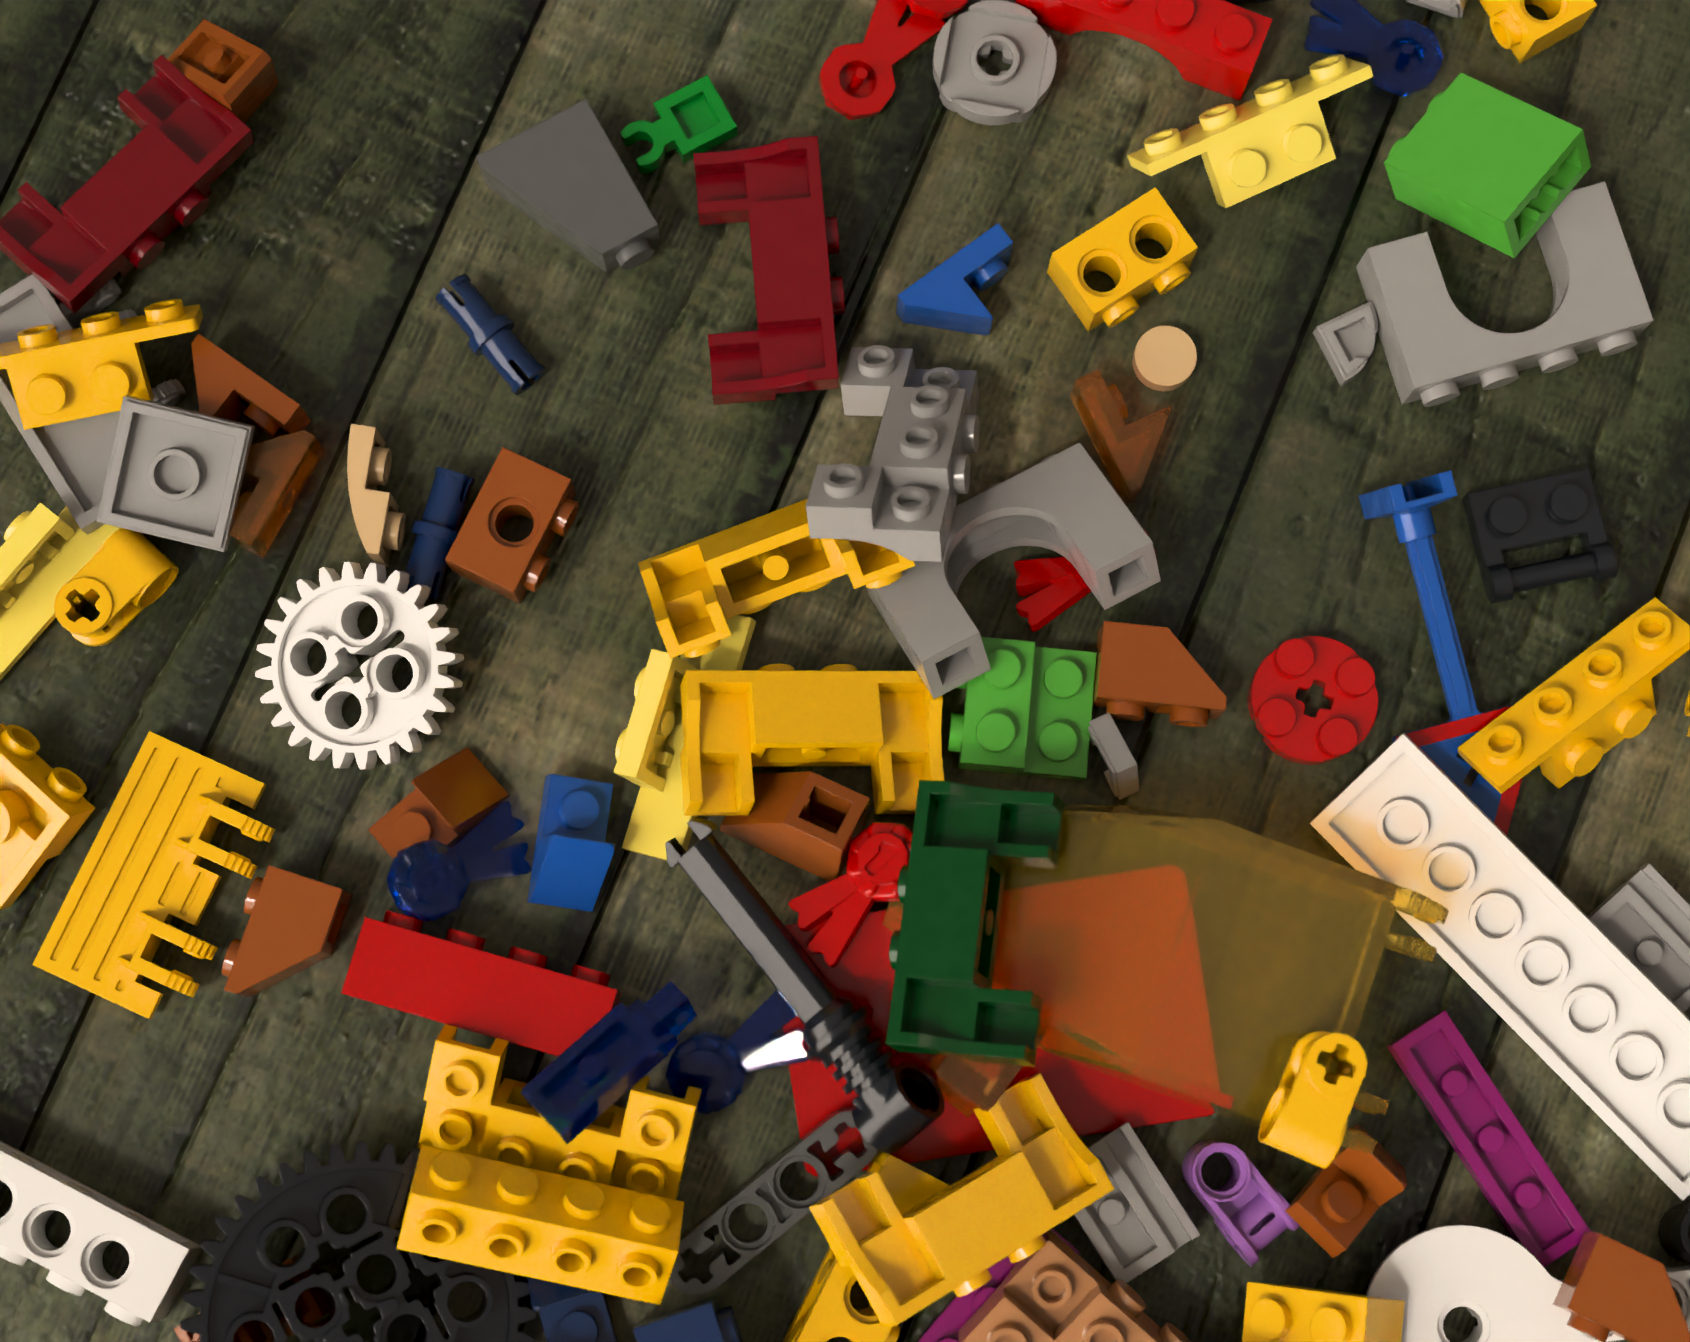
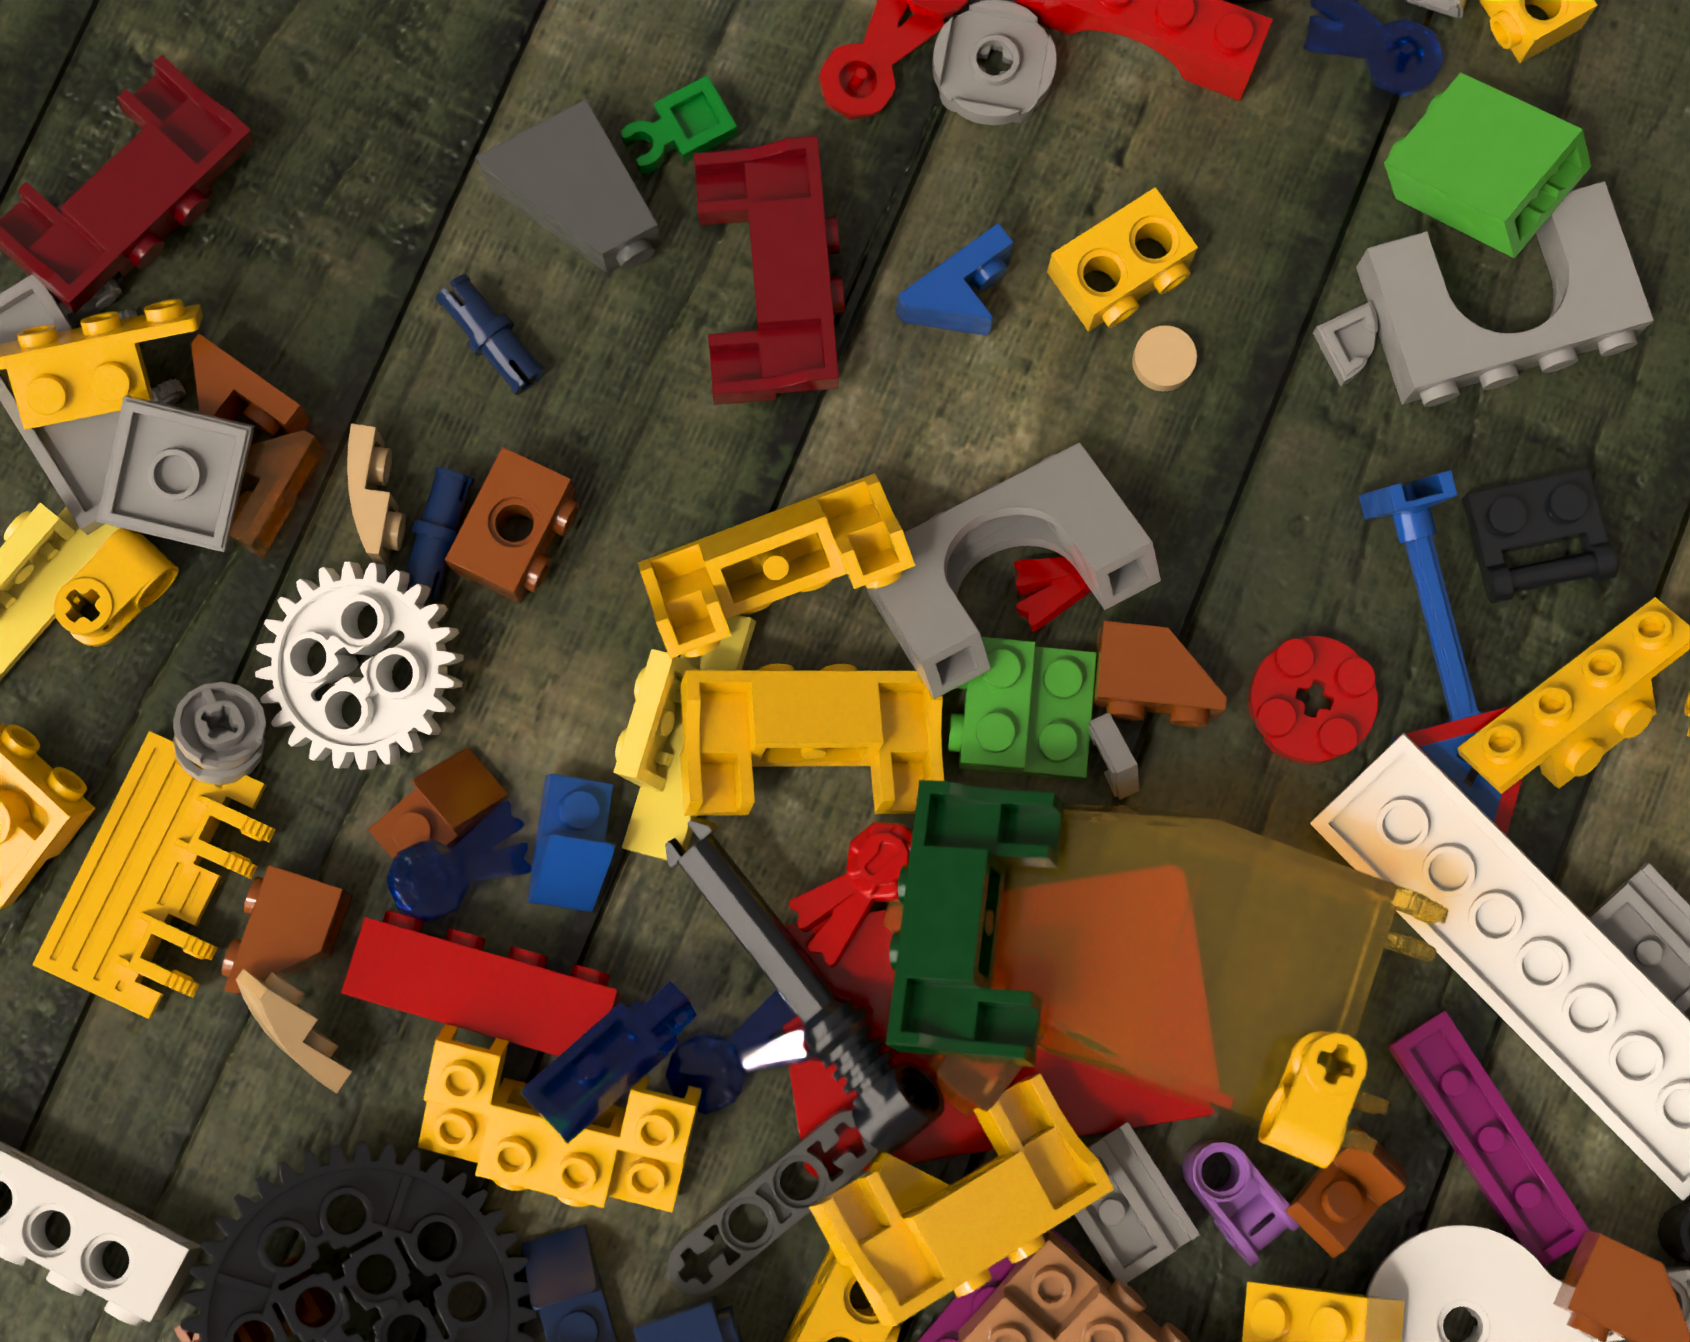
dark orange slope [167,19,278,123] -> none
yellow brick [396,1145,684,1305] -> none
dark orange slope [720,771,870,881] -> none
light grey bracket [806,345,980,562] -> none
clear orange slope [1070,370,1171,505] -> none
light yellow bracket [1127,54,1374,208] -> none
none -> light grey wheel [173,682,266,785]
none -> tan slope [236,968,351,1094]

